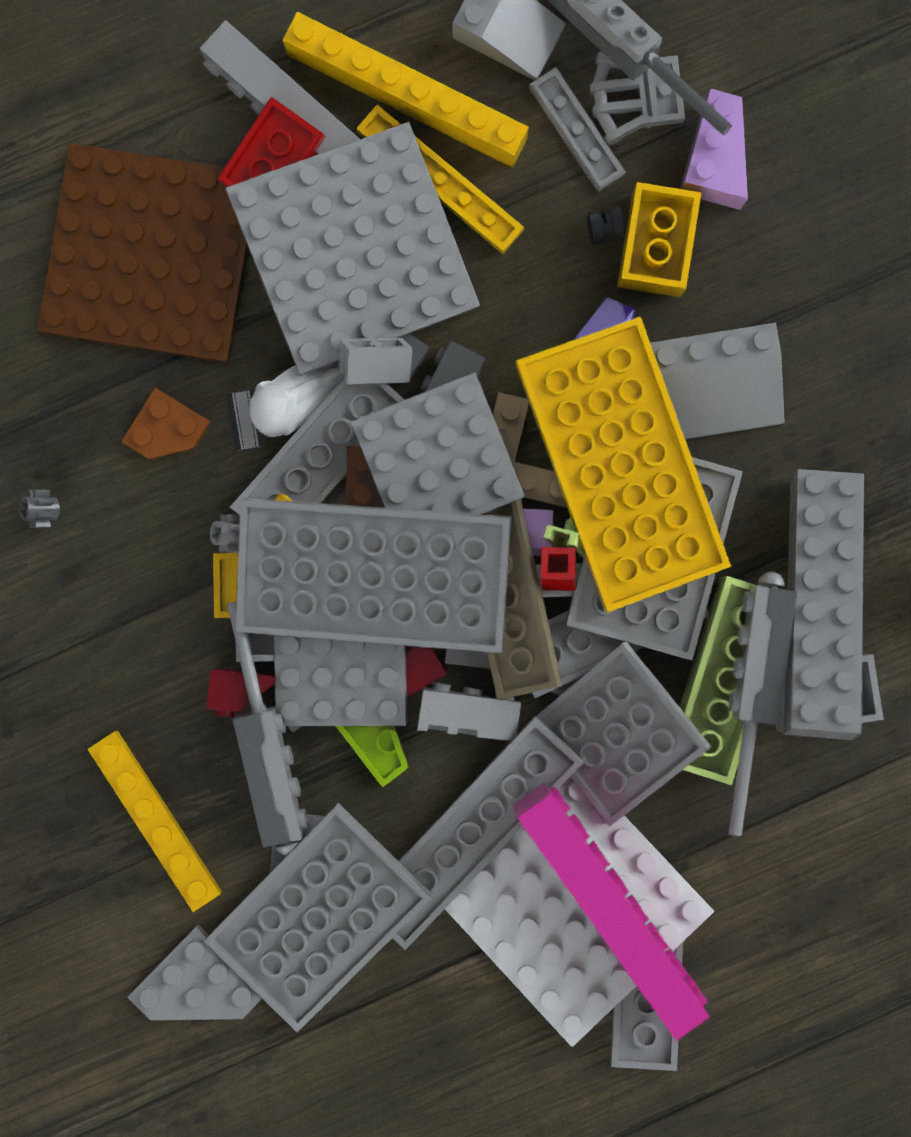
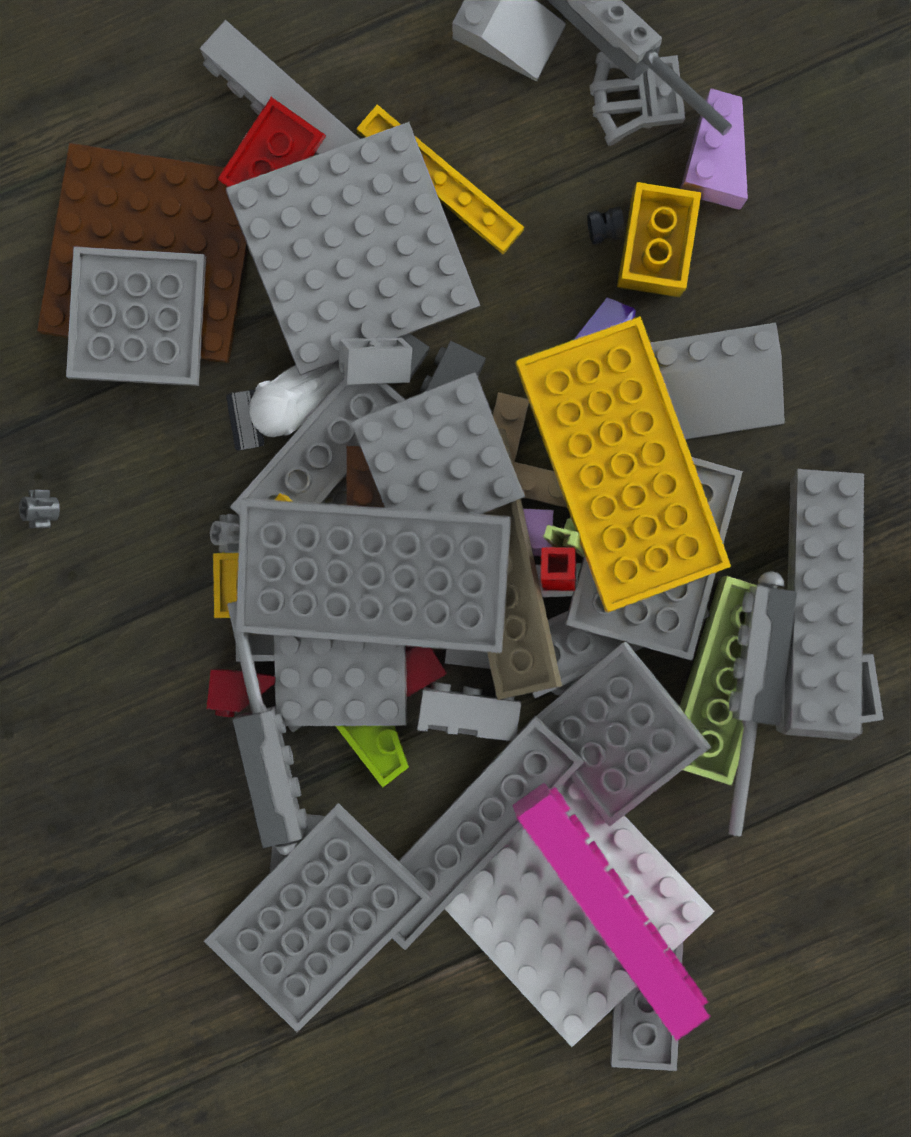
yellow plate [88,730,222,912] -> none
dark orange plate [122,388,212,460] -> none
light grey plate [127,925,262,1020] -> none
yellow brick [283,12,529,168] -> none
light grey tile [529,67,626,193] -> none
none -> light grey plate [66,247,206,386]

